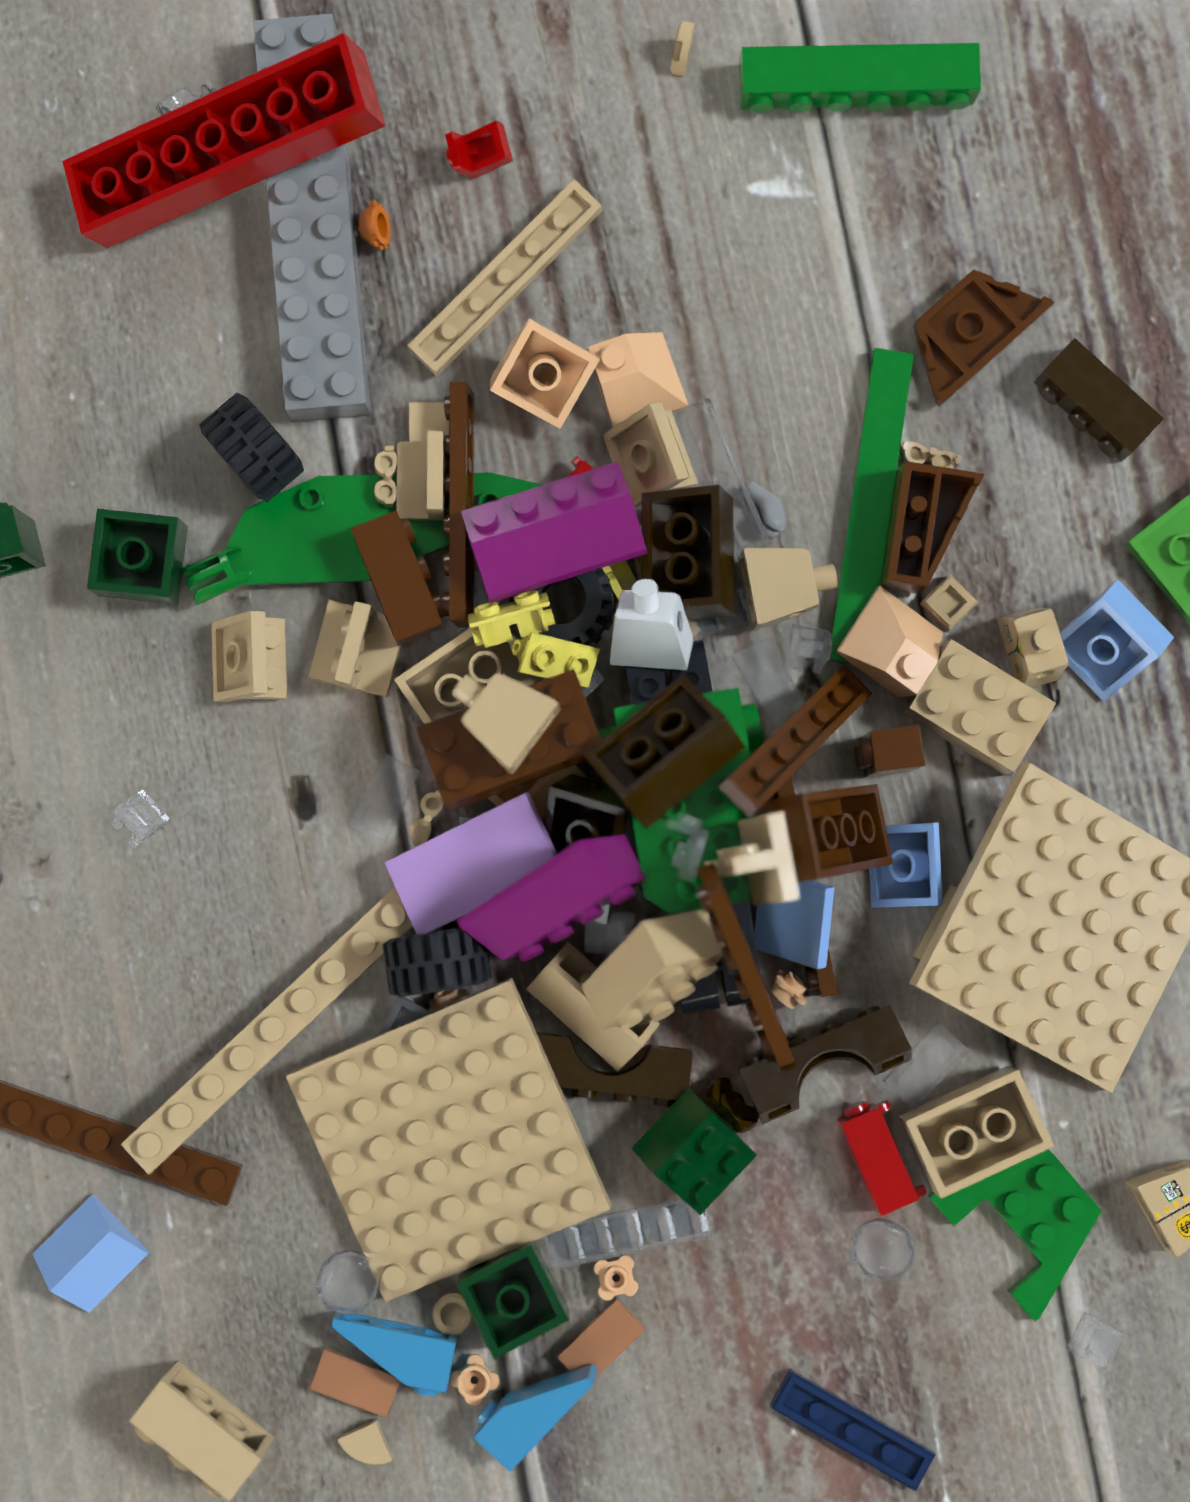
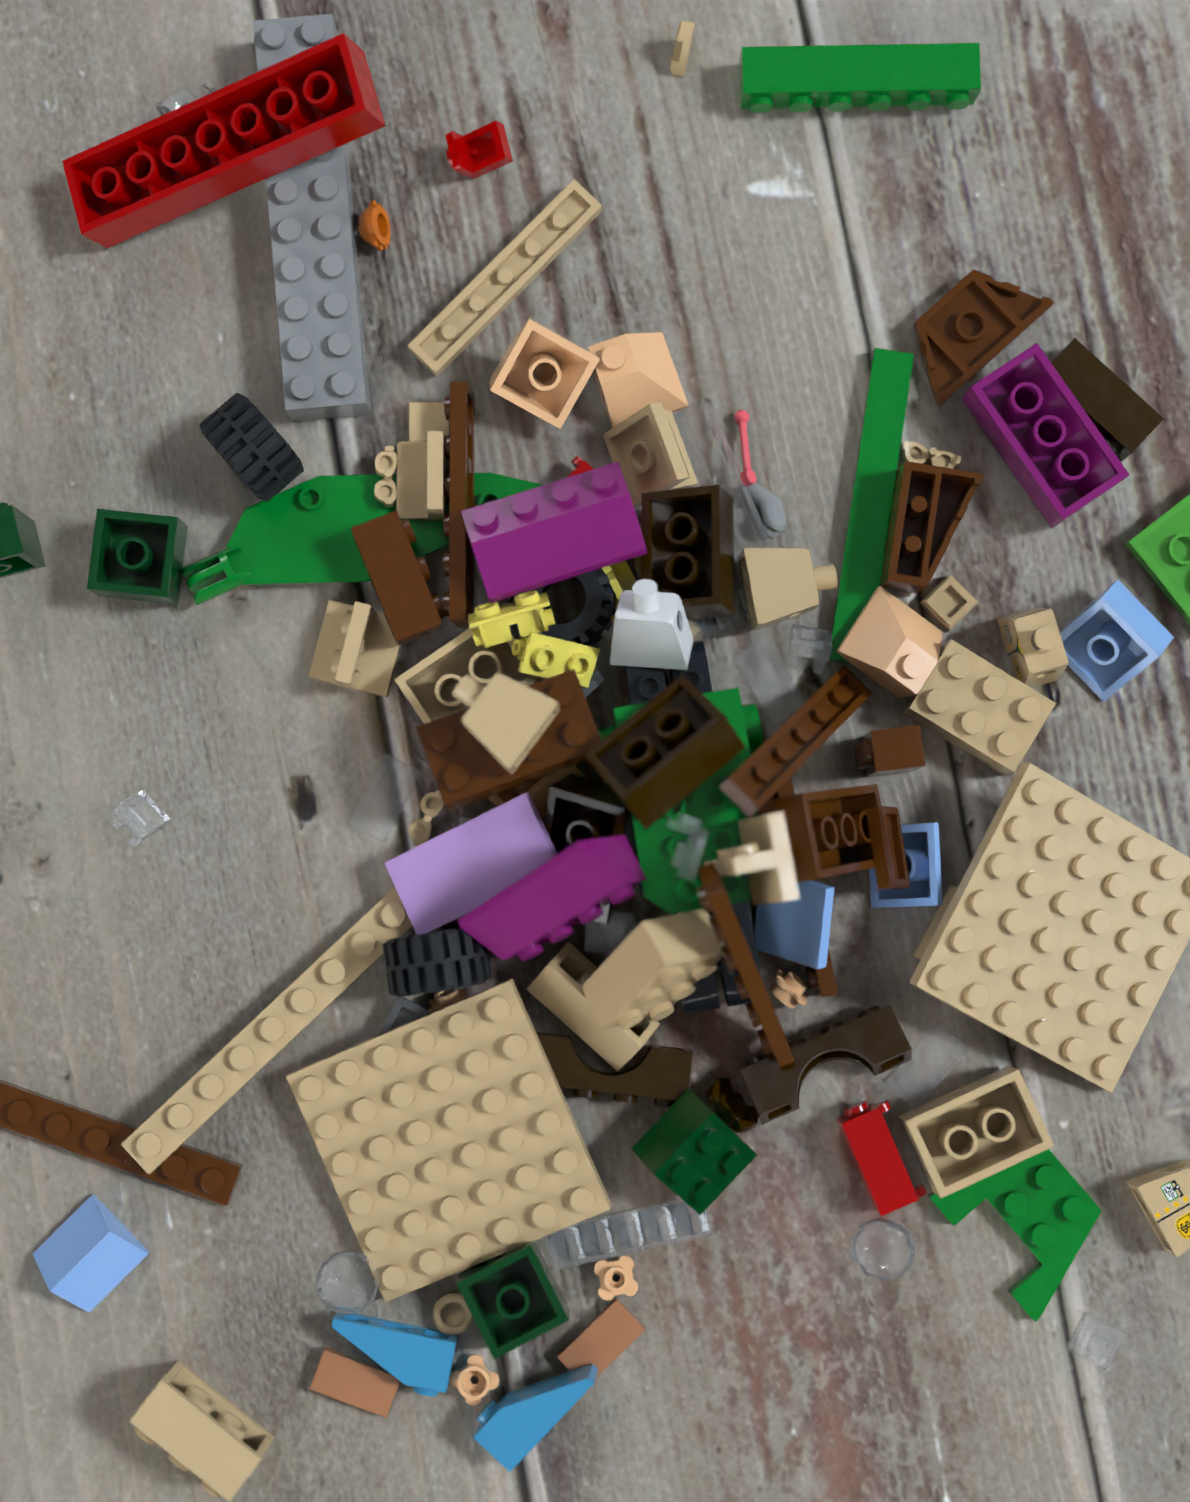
tan bracket [211,611,287,702] -> none
tan tile [337,1419,393,1465] -> none
dark blue tile [770,1368,936,1492] -> none
none -> coral hinge [734,410,756,486]
none -> reddish brown tile [866,805,910,890]
none -> magenta slope [962,343,1129,529]

